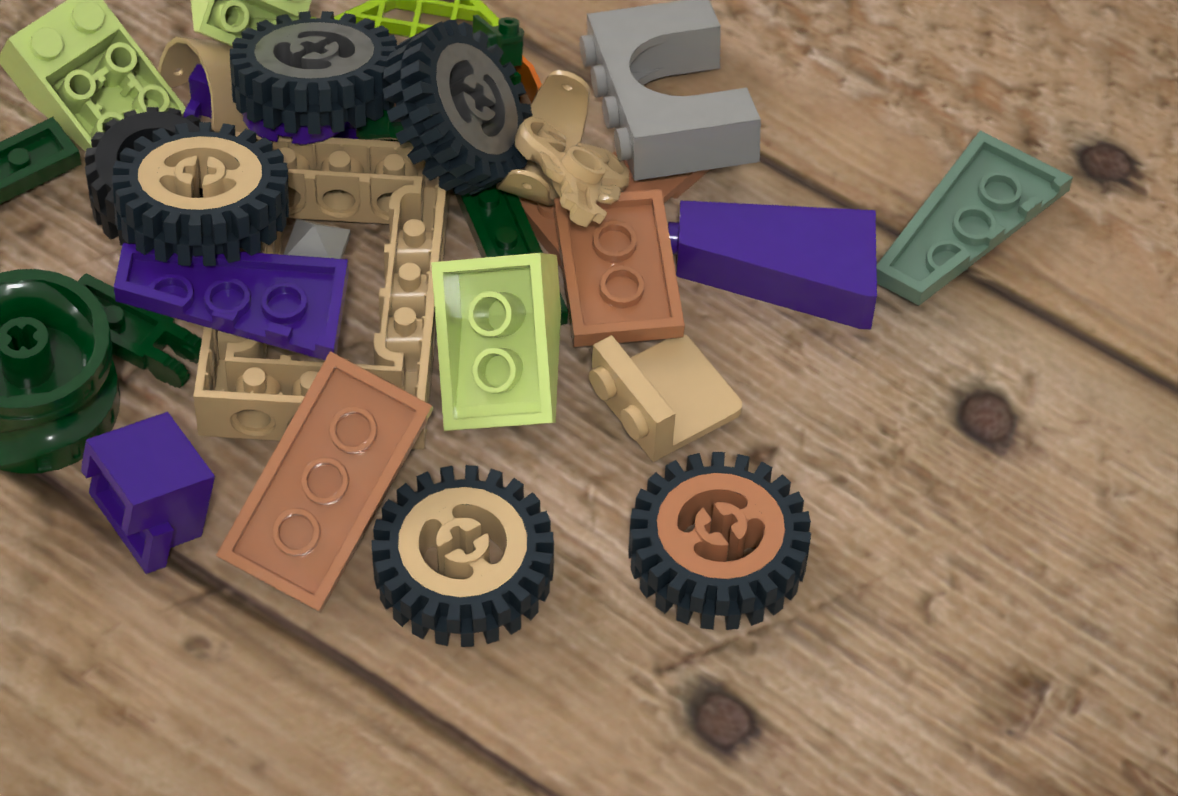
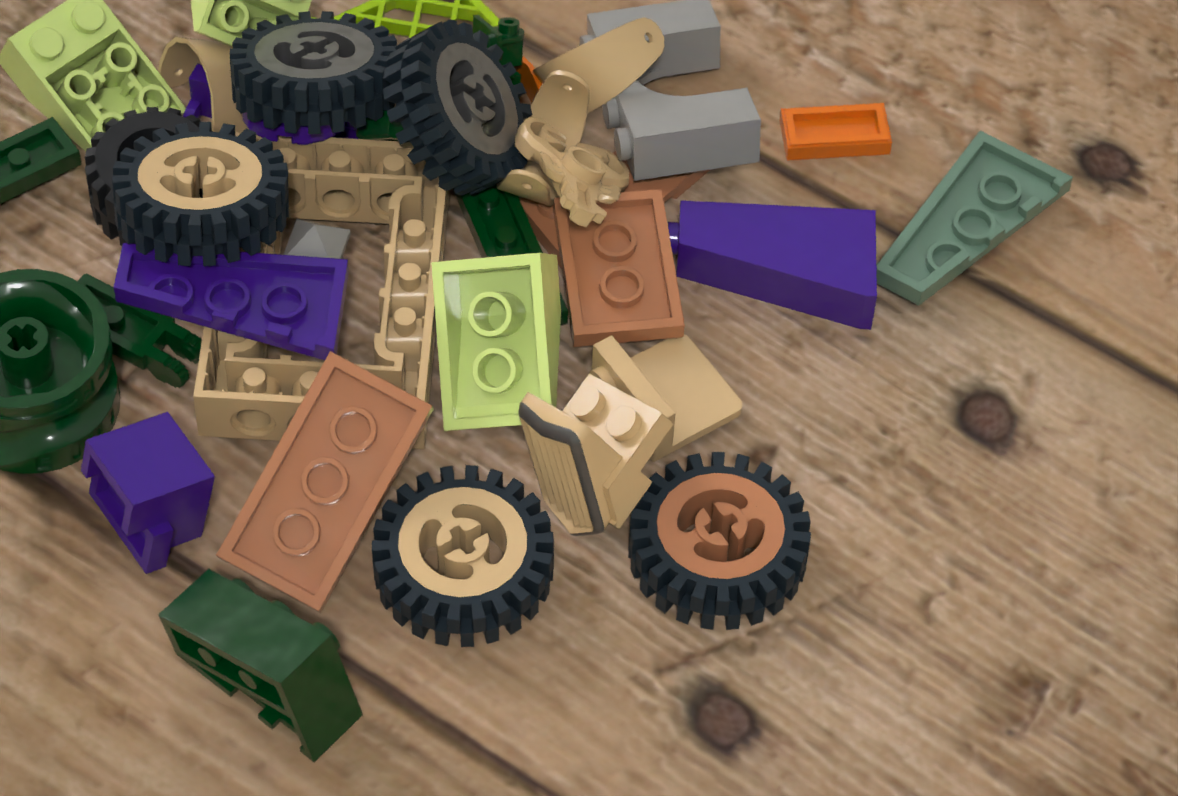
none -> dark green wedge [158,569,363,763]
none -> tan piece [518,374,674,536]
none -> tan piece [533,17,665,113]
none -> orange tile [779,103,892,161]

